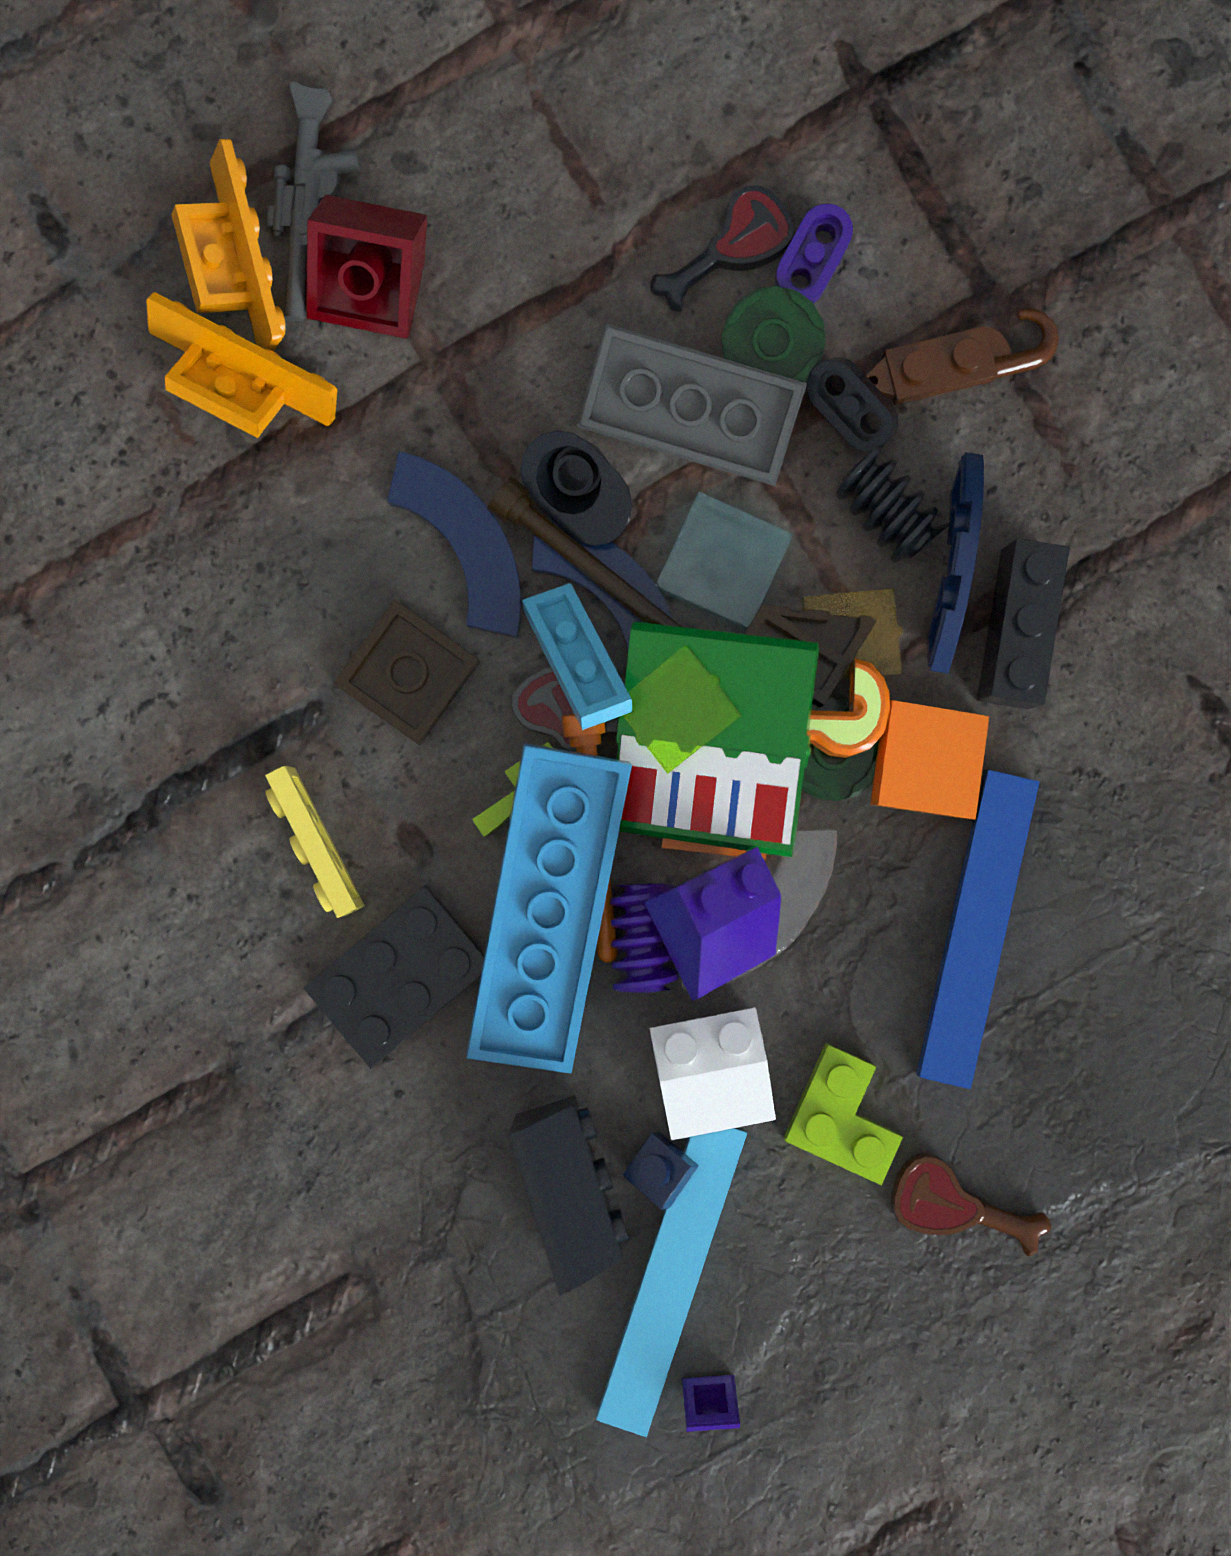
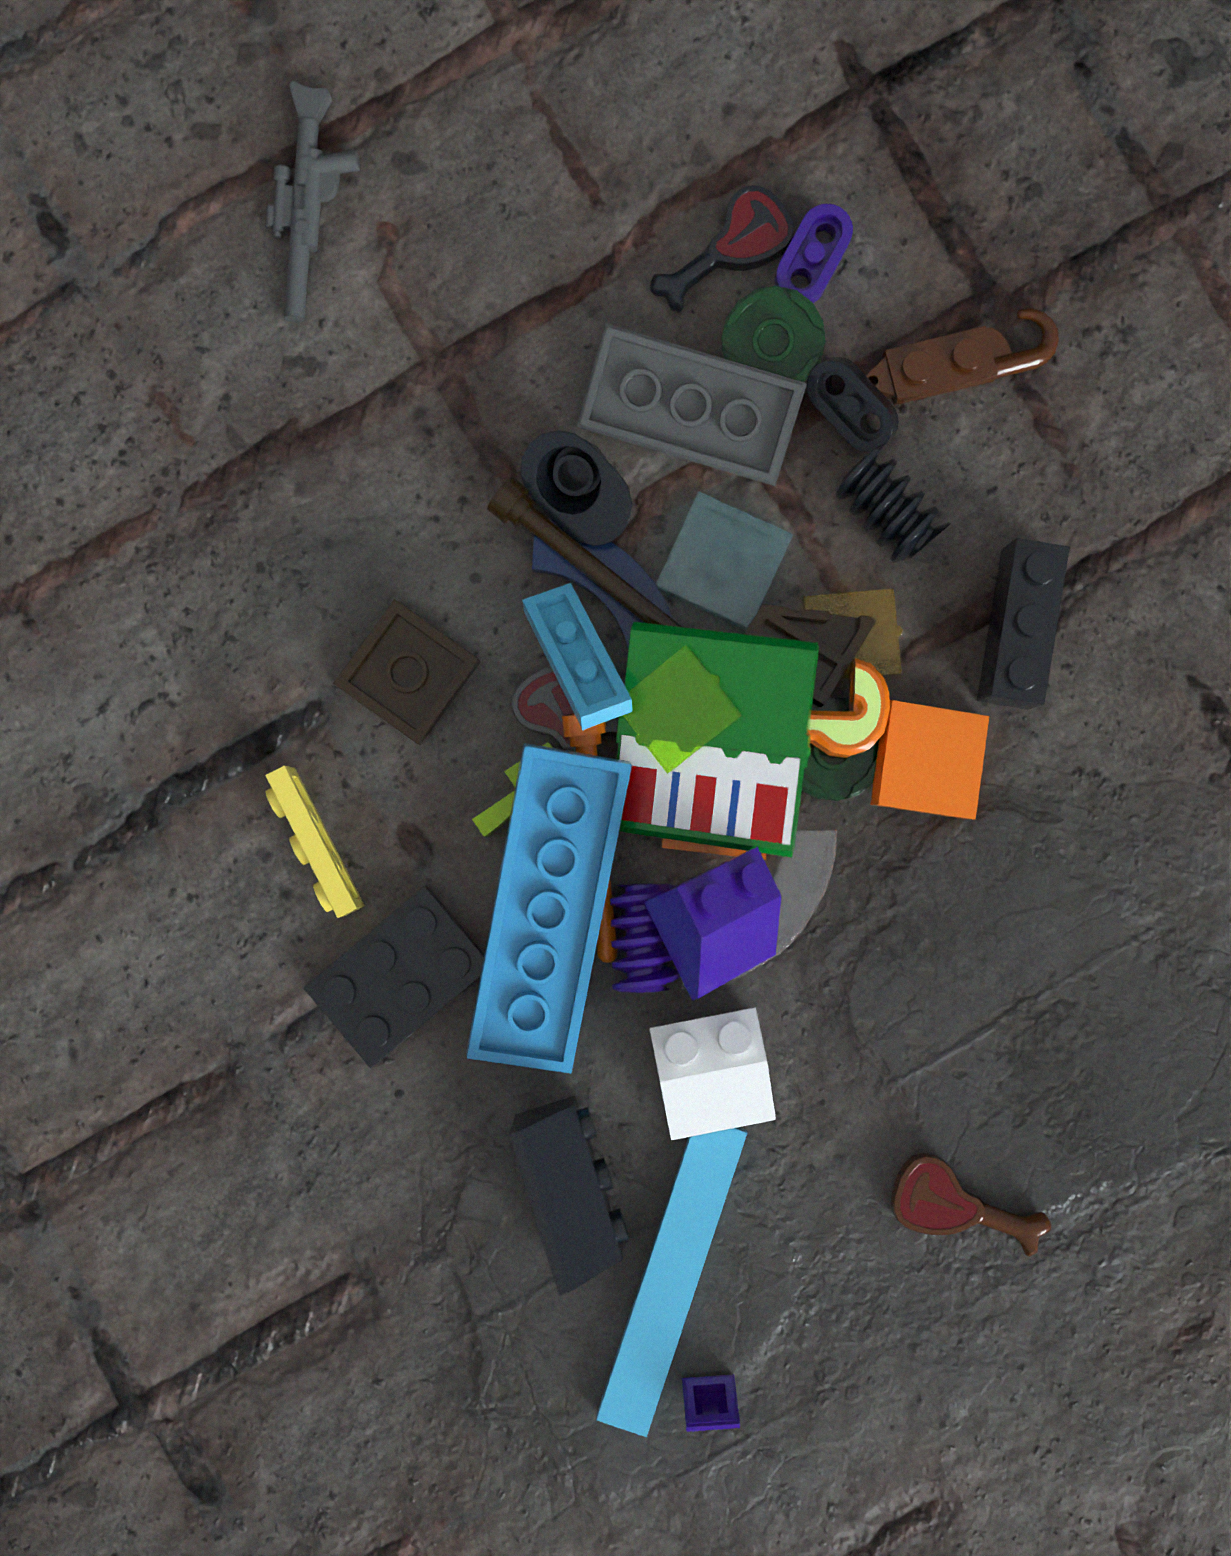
light orange bracket [146,292,338,438] -> none
light orange bracket [171,139,285,351] -> none
dark red slope [307,194,427,339] -> none
dark blue tile [387,451,522,638] -> none
dark blue plate [623,1132,699,1210] -> none
lime plate [783,1042,903,1186] -> none
blue tile [916,770,1040,1089] -> none
dark blue tile [927,452,984,674] -> none

